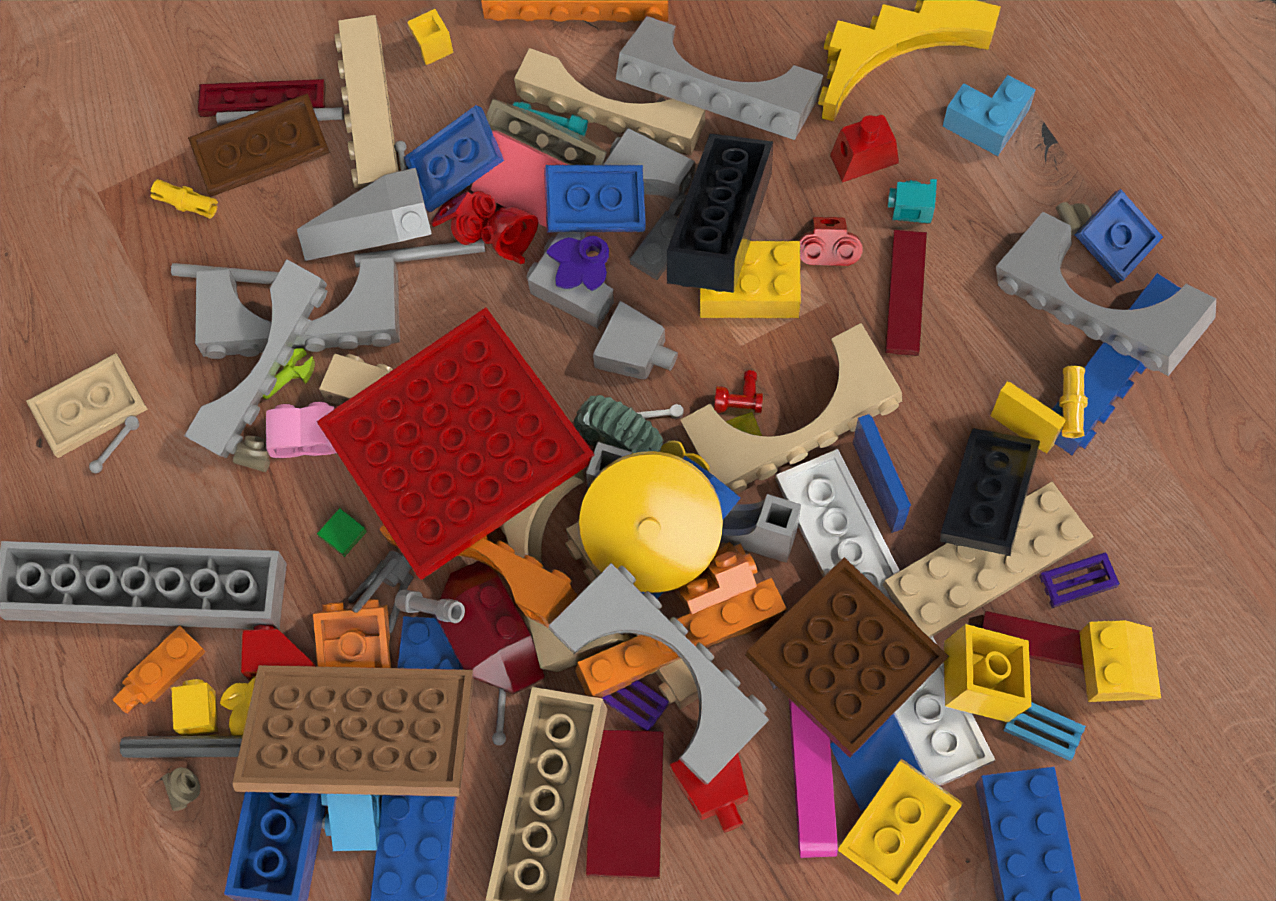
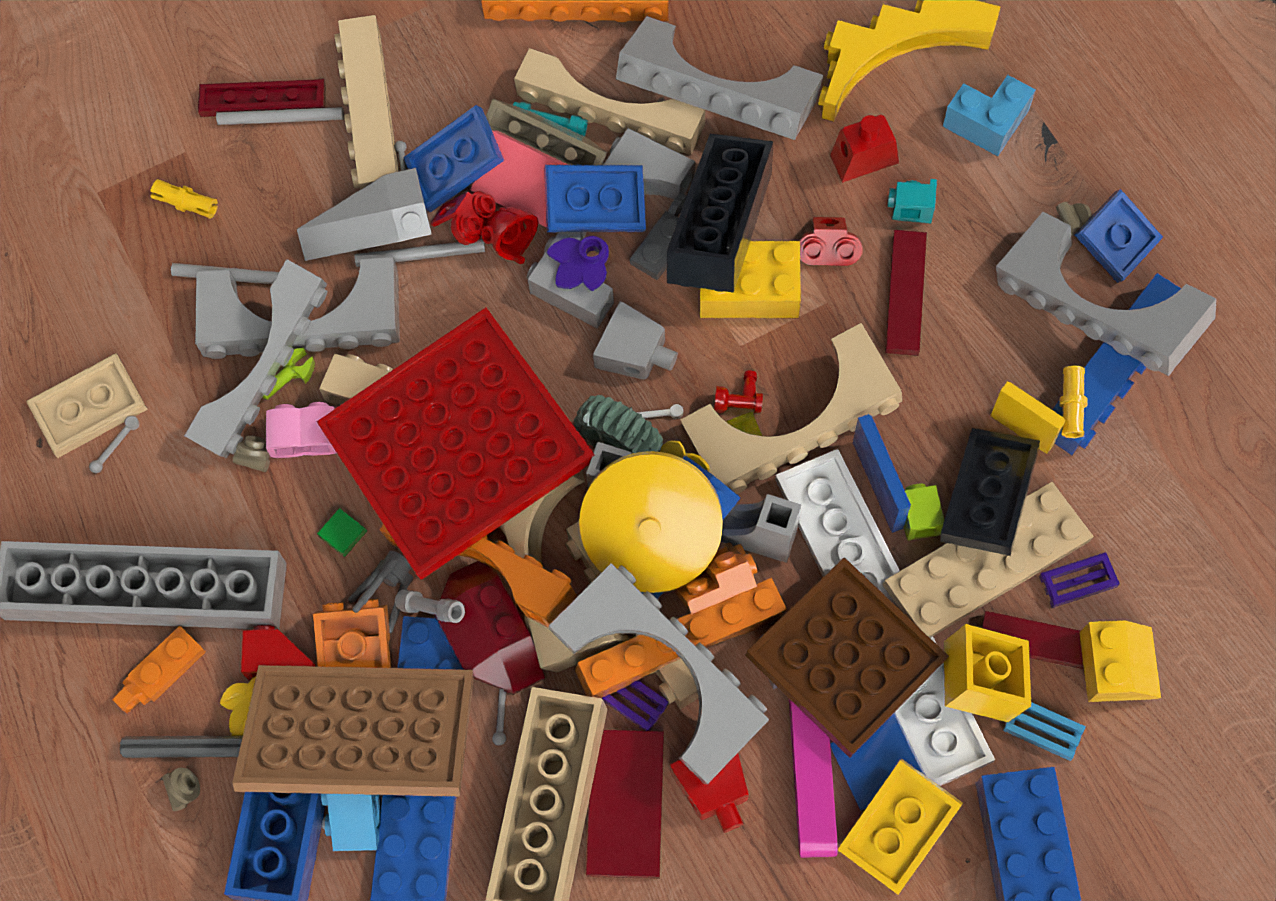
yellow brick [171,679,218,736] -> none
reddish brown tile [188,94,330,197] -> none
yellow panel [407,9,454,65] -> none
none -> lime brick [904,483,944,541]

